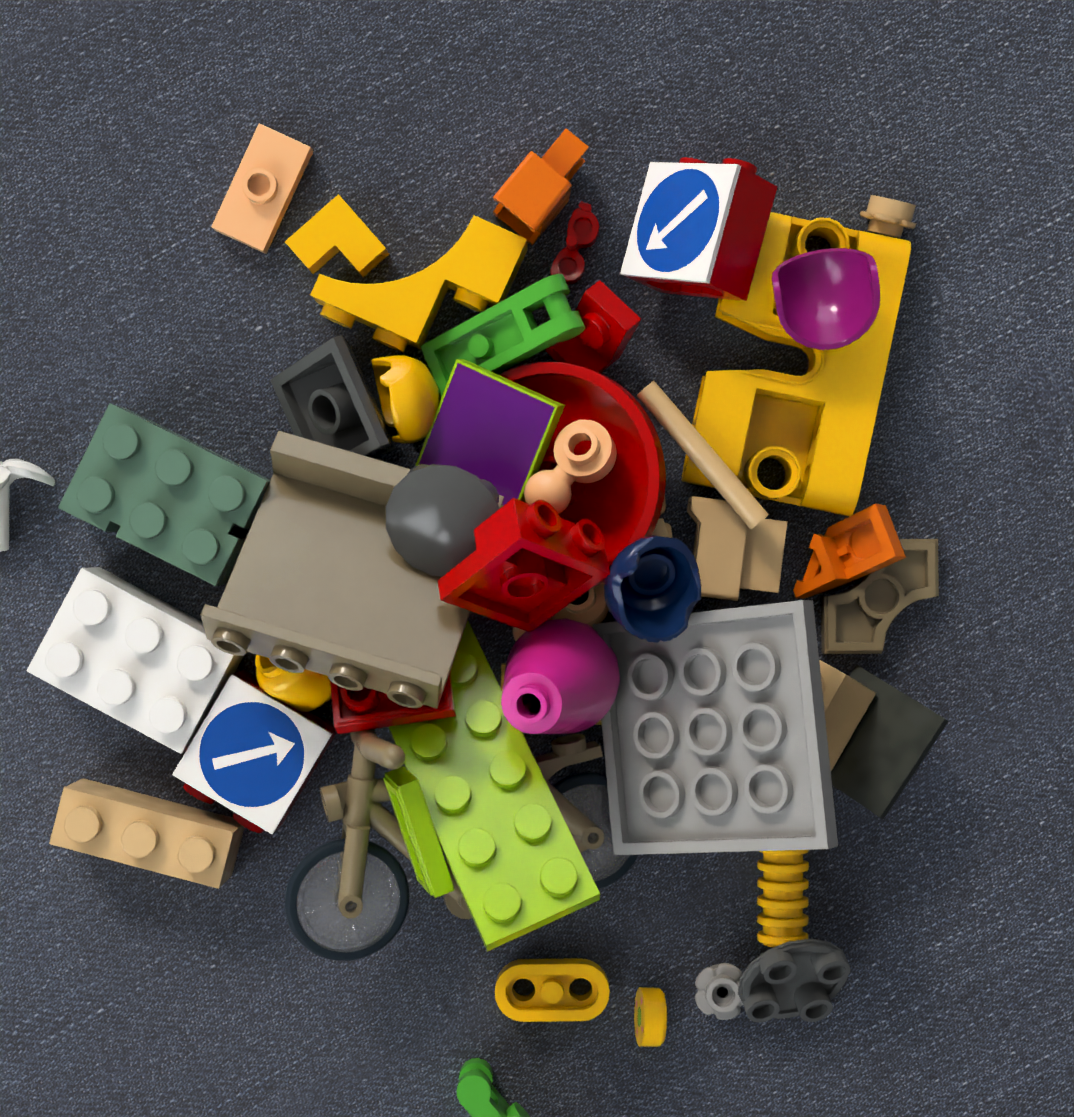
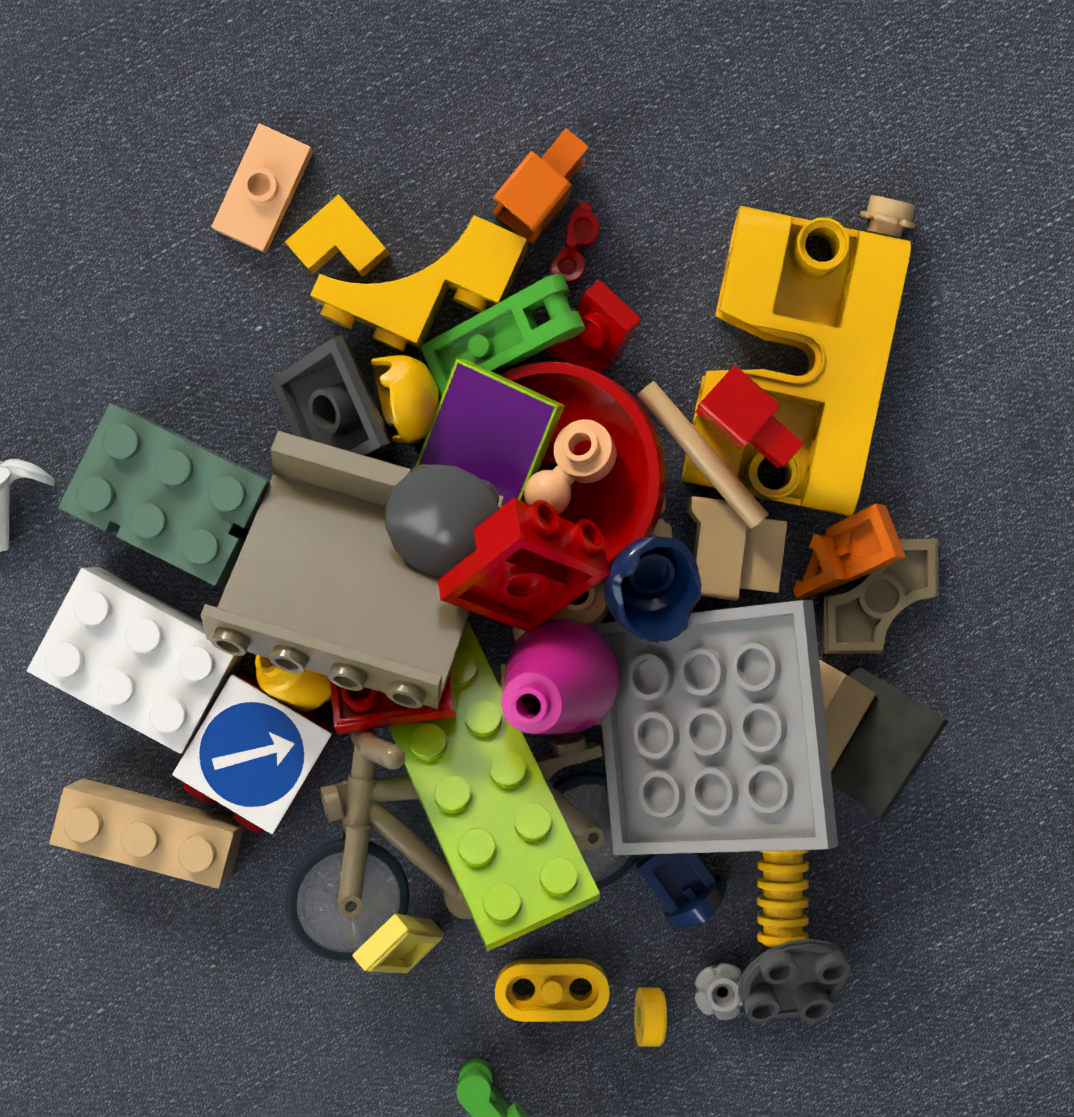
lime tile [383,766,455,898] -> none
piece [620,157,777,301] -> none
magenta helmet [772,248,880,350] -> none
none -> light yellow tile [352,914,444,974]
none -> dark blue tile [636,853,727,928]
none -> red piece [695,365,804,469]

